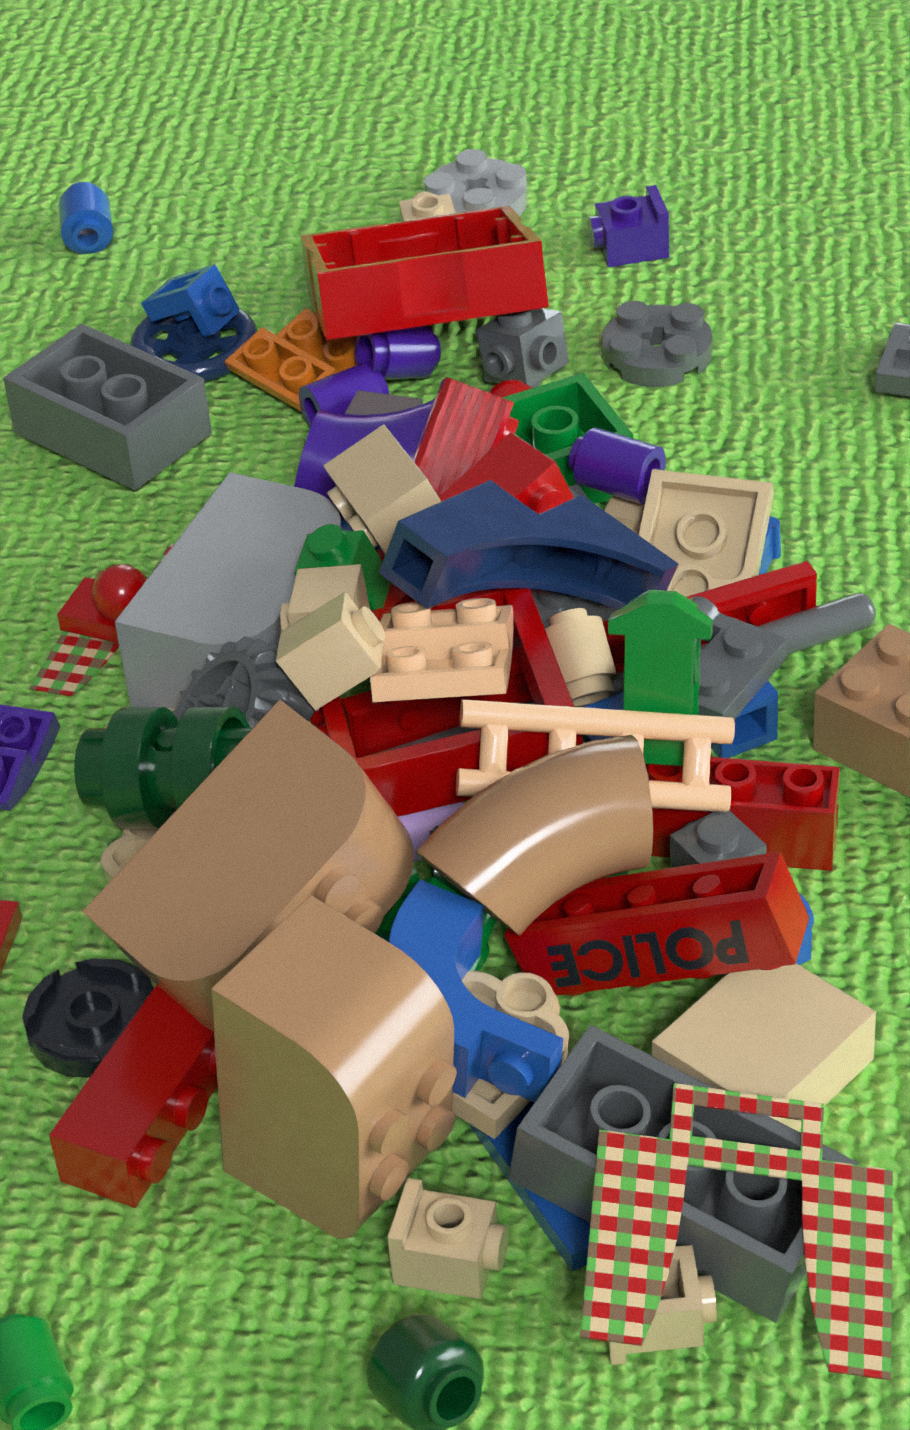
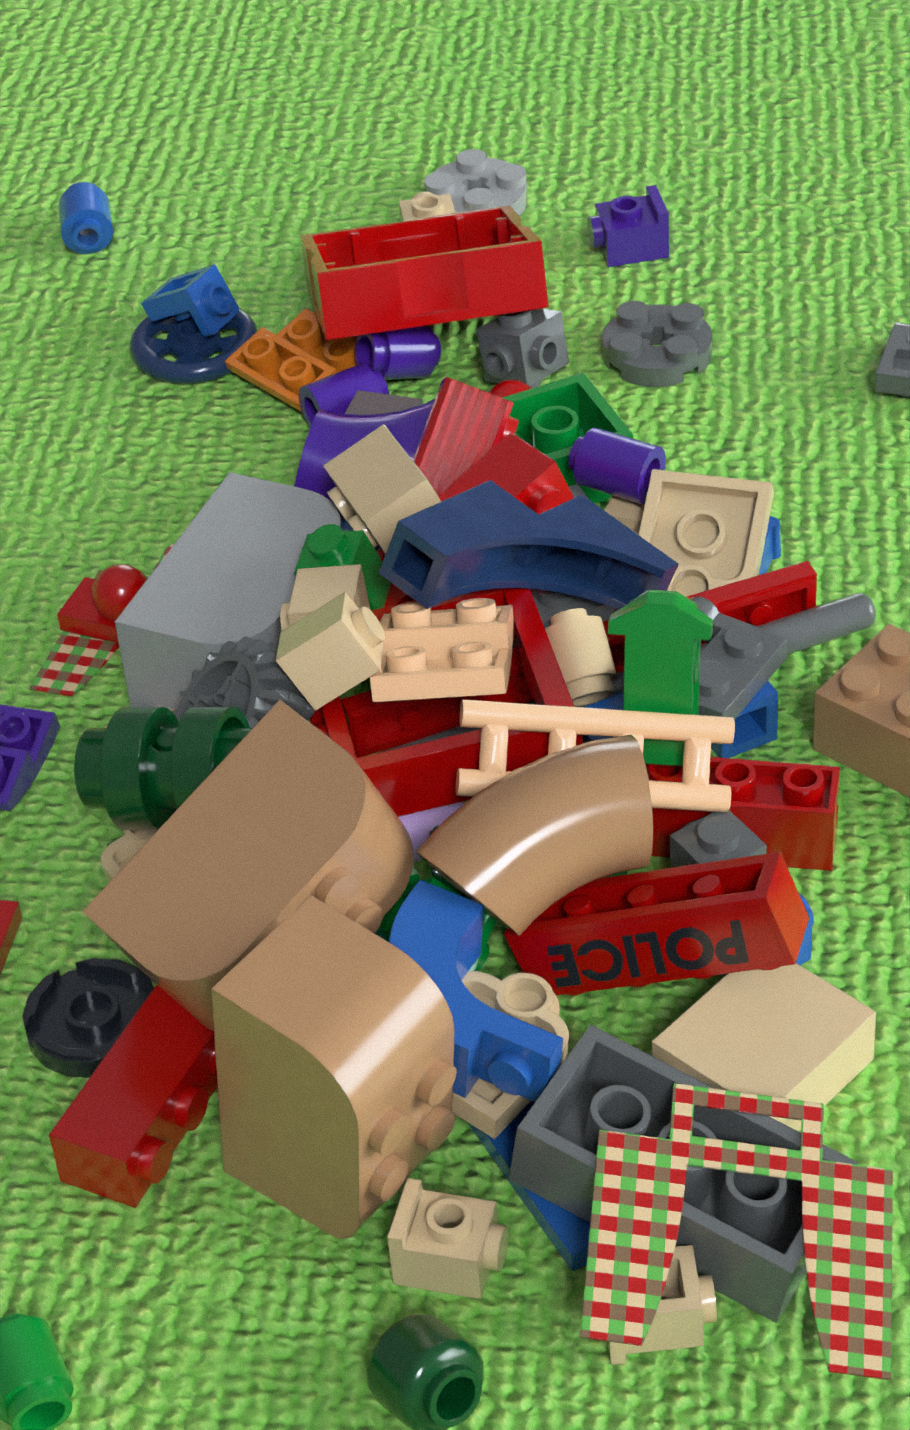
dark grey brick [3,323,212,490] -> none

